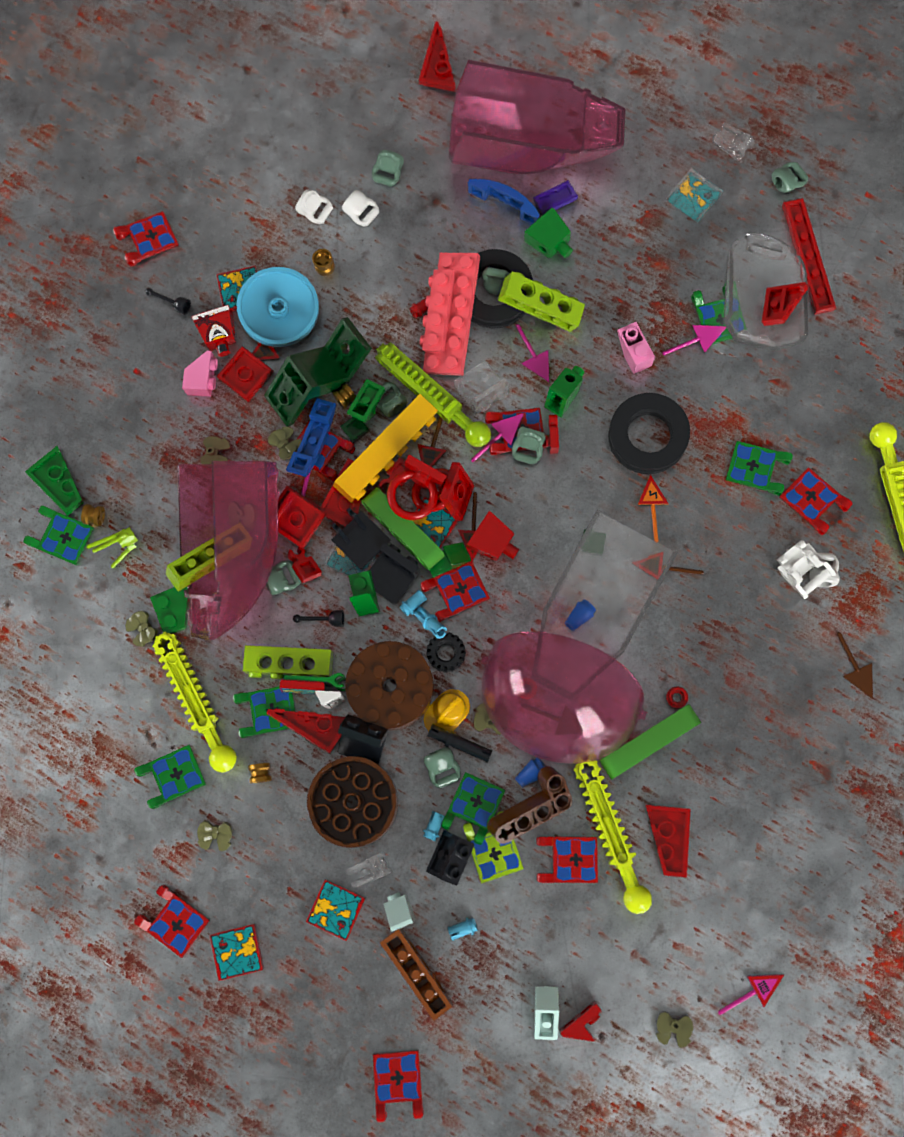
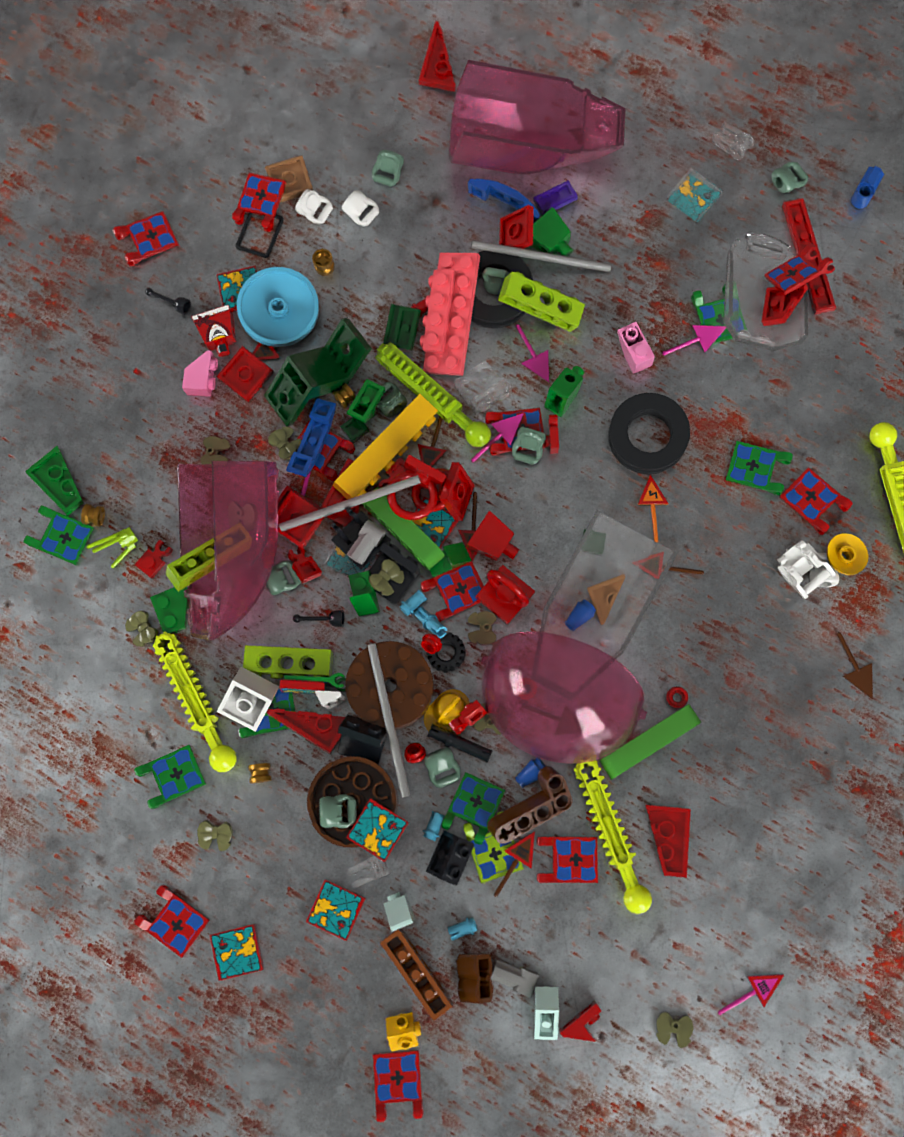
none -> red plate [134,540,173,579]
none -> white slope [217,667,279,732]
none -> red flag [232,172,287,232]
none -> black piece [235,213,284,258]
none -> medium nougat tile [265,155,313,203]
none -> light grey piece [279,475,421,532]
none -> sand green piece [319,794,357,828]
none -> tile [346,798,409,862]
none -> light grey piece [347,520,387,565]
none -> light grey piece [367,644,410,798]
none -> olive piece [369,559,404,596]
none -> dark green plate [383,304,421,351]
none -> yellow brick [385,1012,421,1052]
none -> red plate [404,743,426,763]
none -> red plate [421,634,442,654]
none -> red plate [449,699,488,735]
none -> reddish brown brick [457,953,493,1004]
none -> olive piece [468,611,497,645]
none -> light grey piece [471,240,611,272]
none -> red tile [475,565,536,625]
none -> light grey piece [491,959,539,997]
none -> piece [494,831,535,897]
none -> red tile [499,205,534,249]
none -> medium nougat tile [587,574,625,625]
none -> red flag [764,244,835,295]
none -> yellow dish [826,533,868,575]
none -> blue piece [851,166,884,209]

